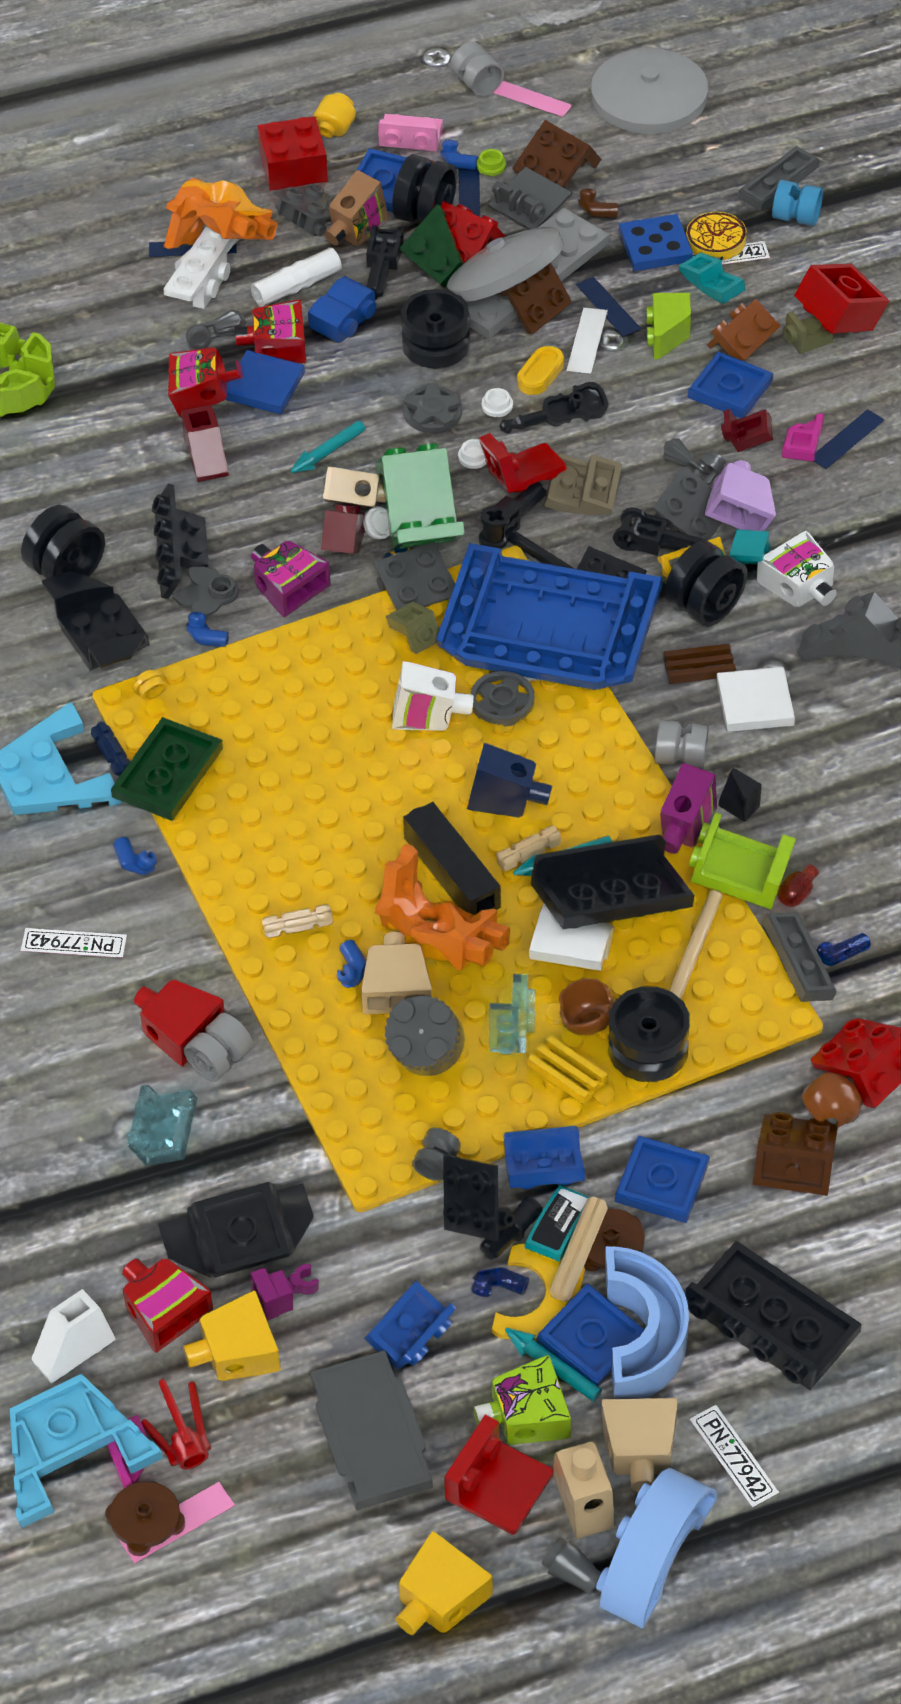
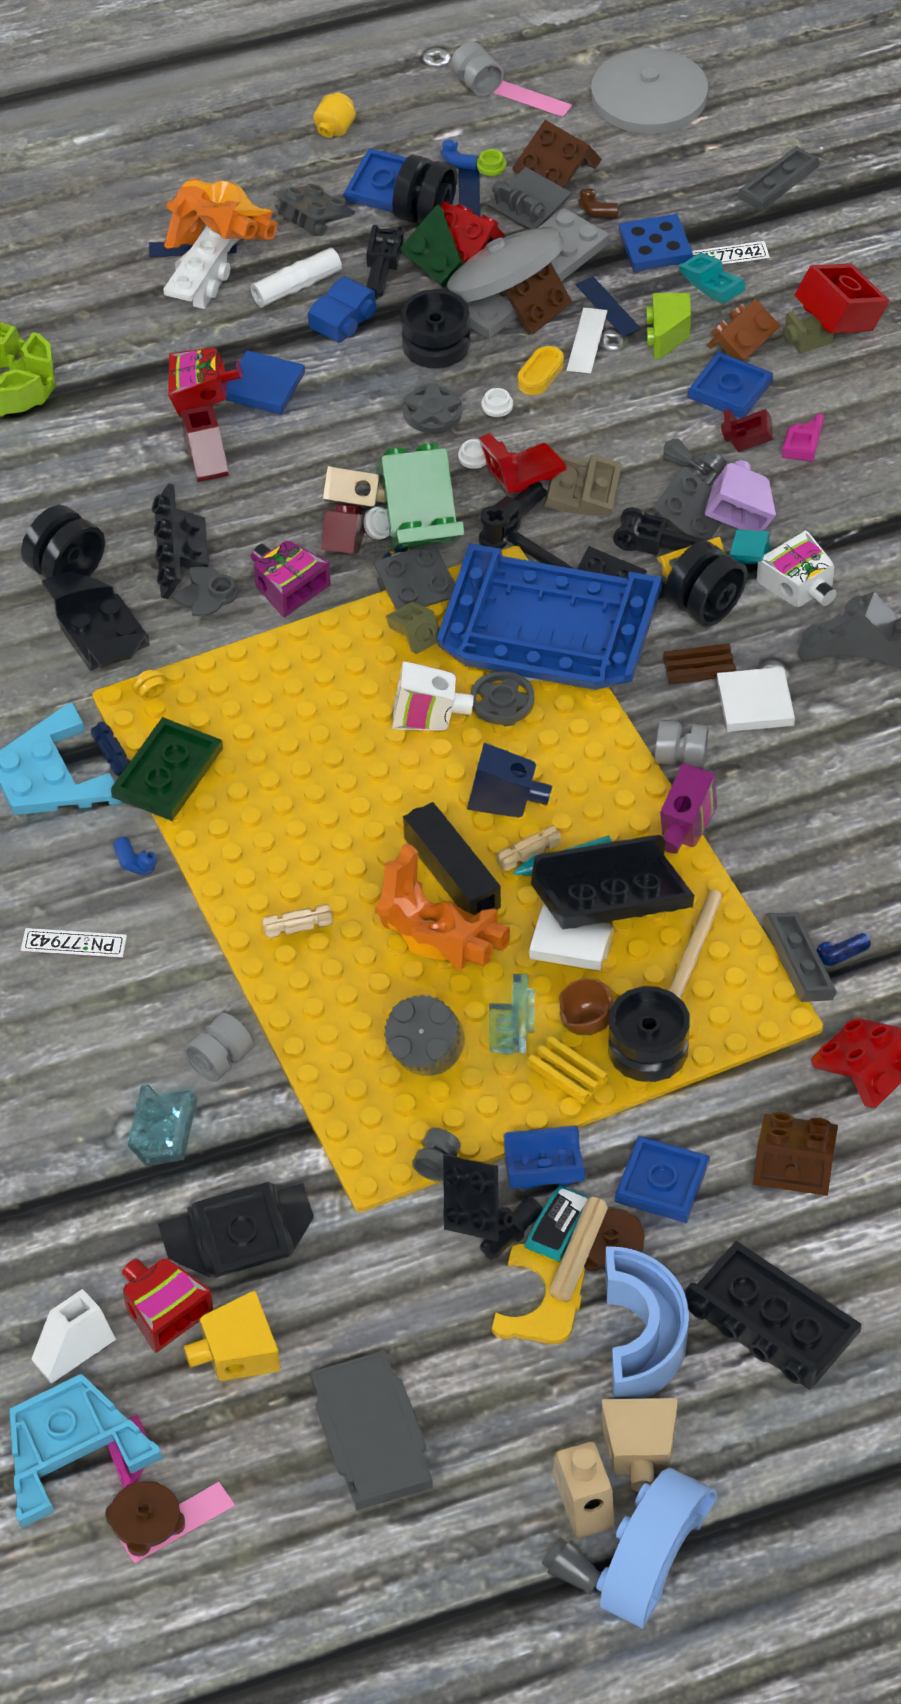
red torso [134,980,225,1067] -> none
red plant [141,1379,211,1470] -> none
dark grey piece [186,310,246,350] -> none
blue arm [186,612,229,647] -> none
red torso [235,300,306,363] -> none
magenta piece [250,1264,319,1321] -> none
red brick [257,116,328,191] -> none
teal piece [291,420,365,473] -> none
medium nougat torso [324,170,389,245] -> none
blue arm [337,940,367,988] -> none
tan torso [362,931,432,1014] -> none
blue bracket [364,1281,456,1370] -> none
bright pink bracket [378,114,443,152] -> none
yellow torso [395,1531,493,1635] -> none
red bracket [444,1415,553,1535] -> none
clear blue arm [471,1267,530,1297] -> none
lime torso [473,1355,571,1445] -> none
black piece [499,382,608,434] -> none
teal piece [505,1328,602,1402] -> none
blue tile [536,1283,644,1386] -> none
yellow tile [686,212,747,260] -> none
lime panel [688,812,796,909] -> none
white sticker [690,1405,779,1507] -> none
black slope [719,768,762,822] -> none
dark azure wheel [772,180,823,227] -> none
clear red cylinder [777,864,819,907] -> none
dark orange hair [802,1072,862,1127] -> none
dark blue sticker [814,409,885,469] -> none

